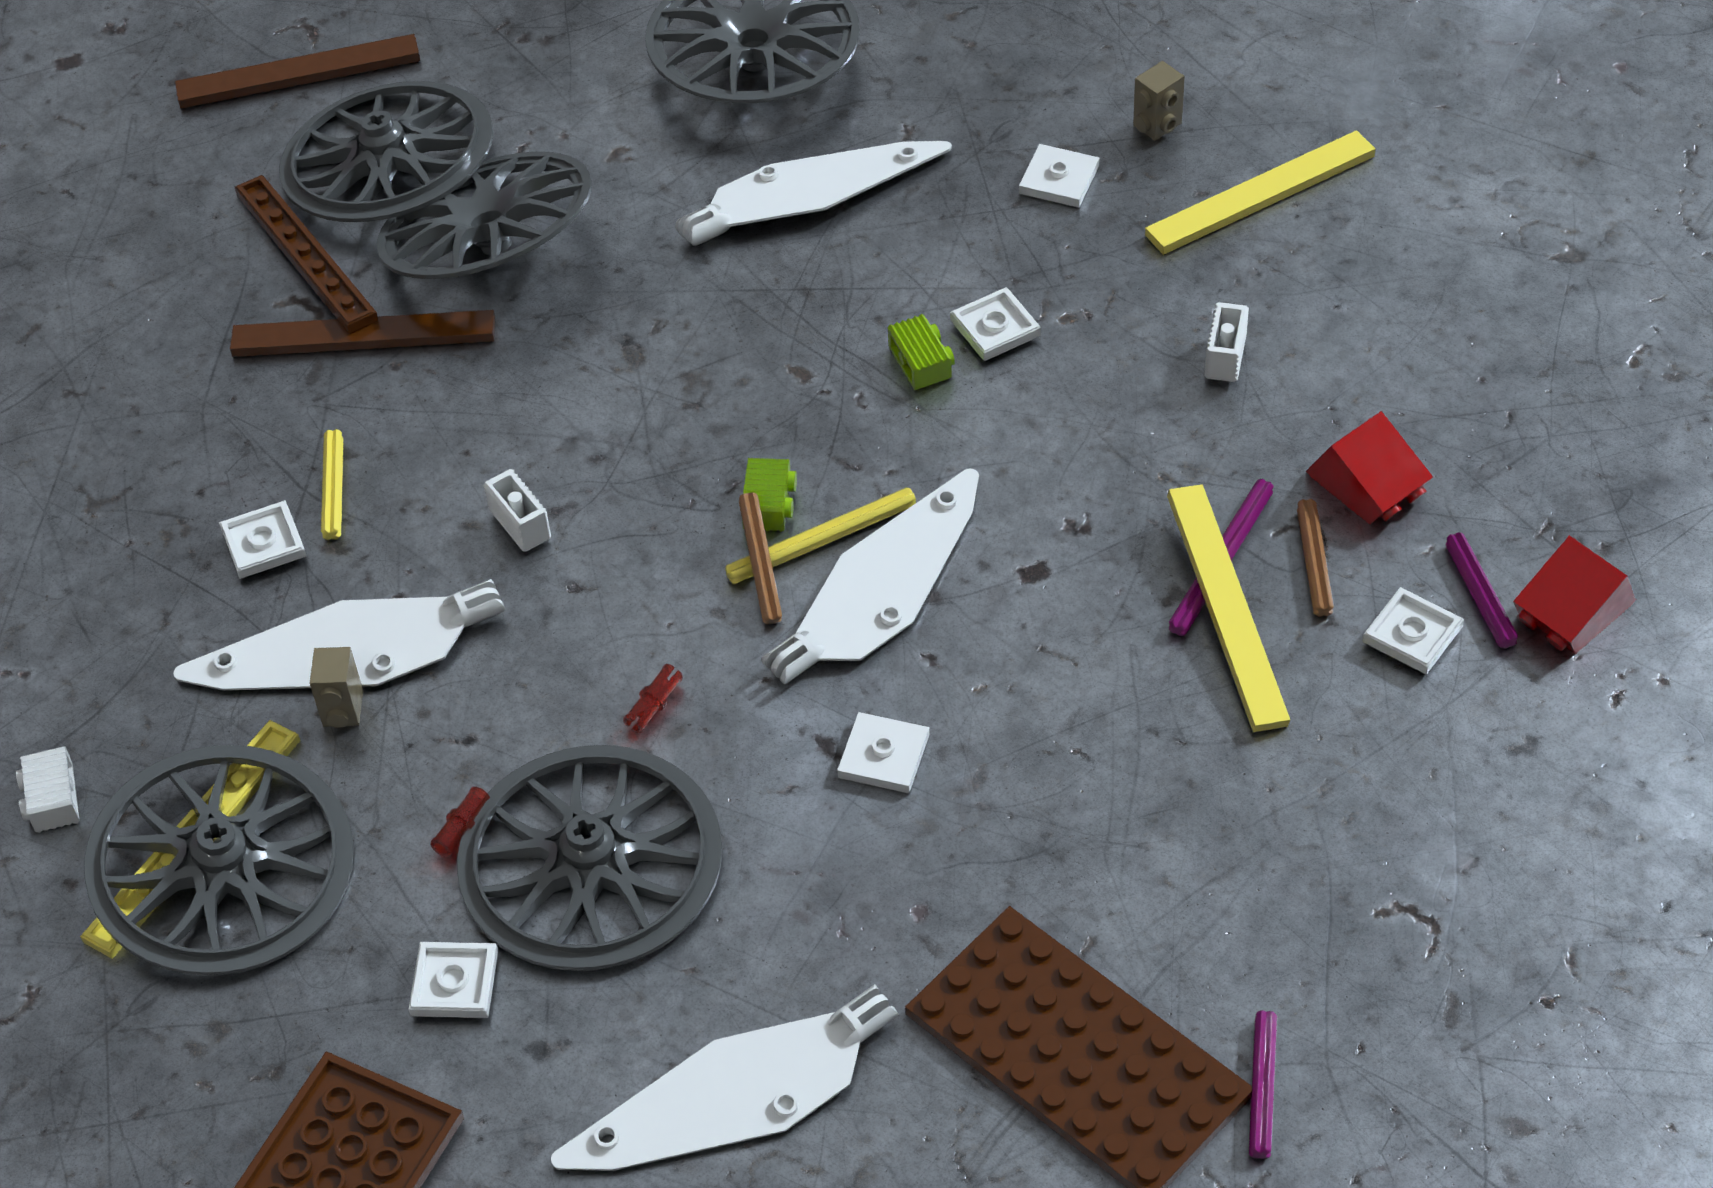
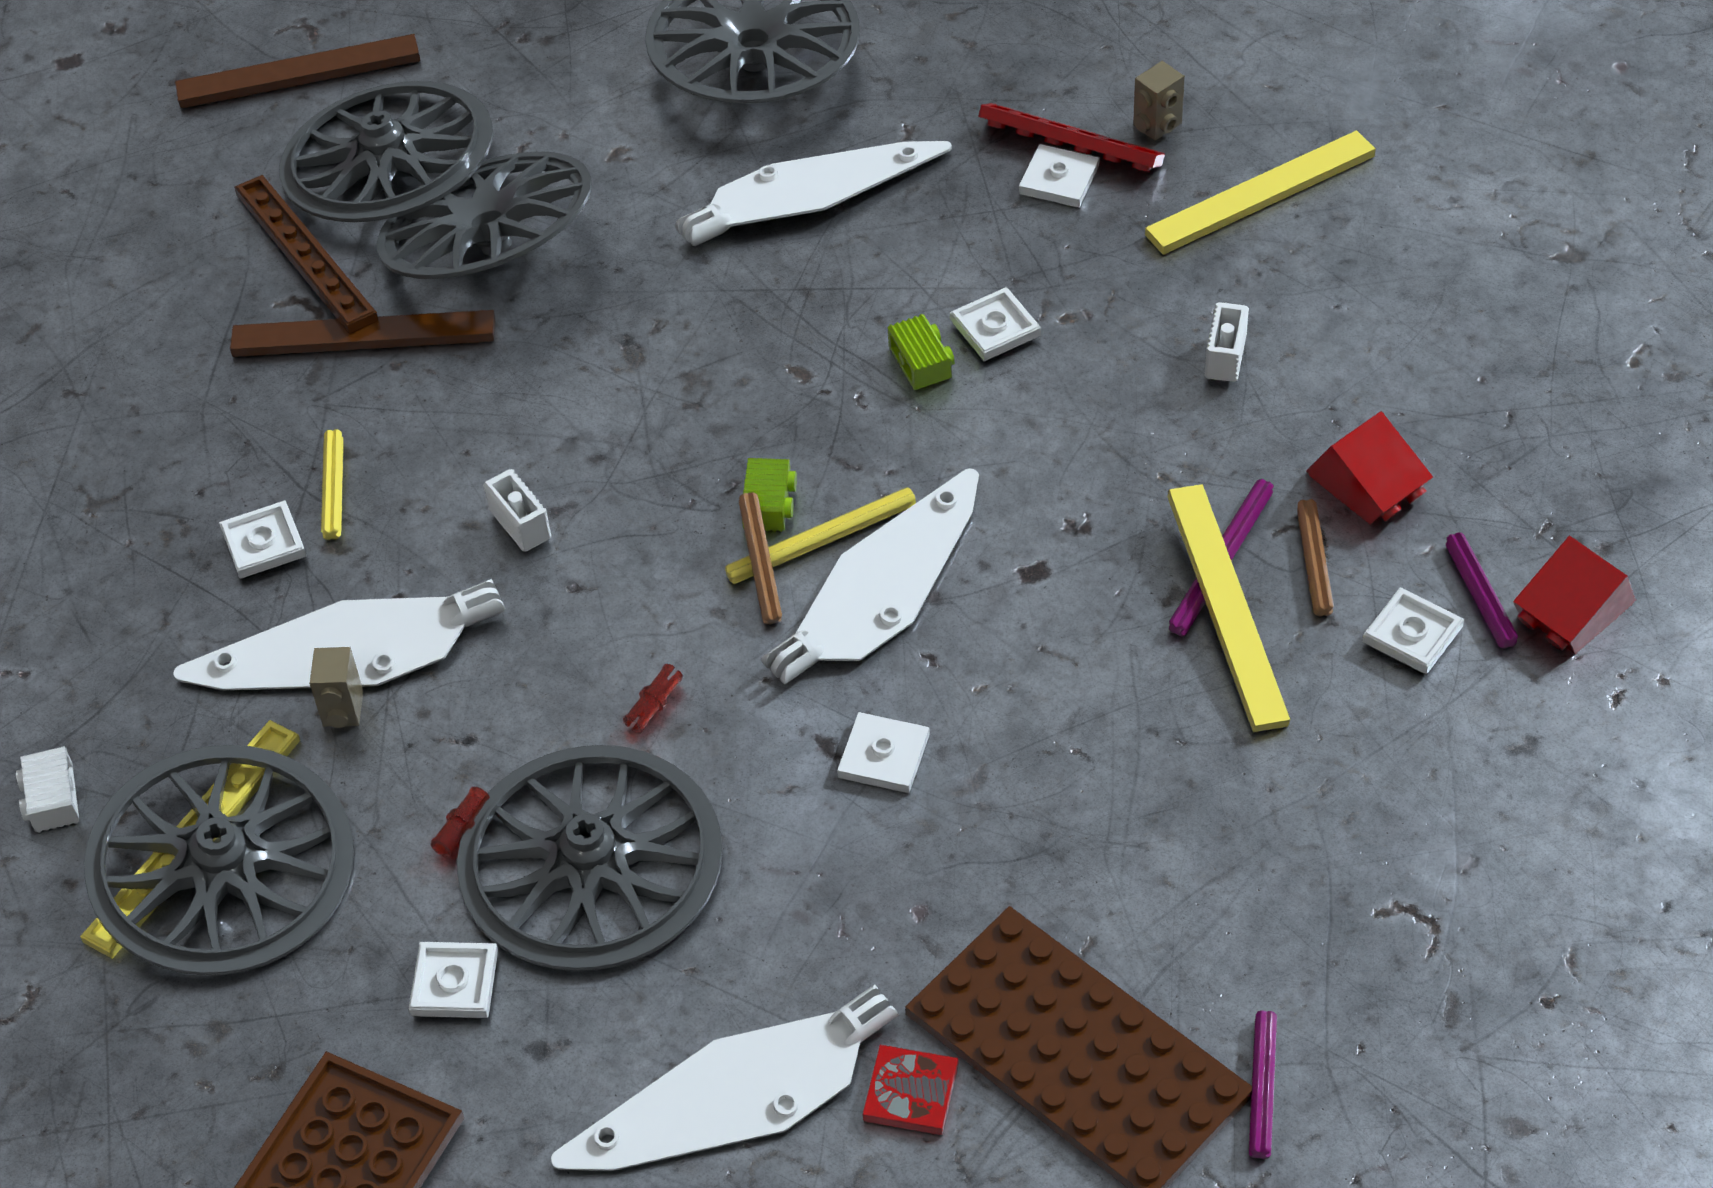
none -> red tile [862,1045,959,1135]
none -> red plate [978,103,1165,171]

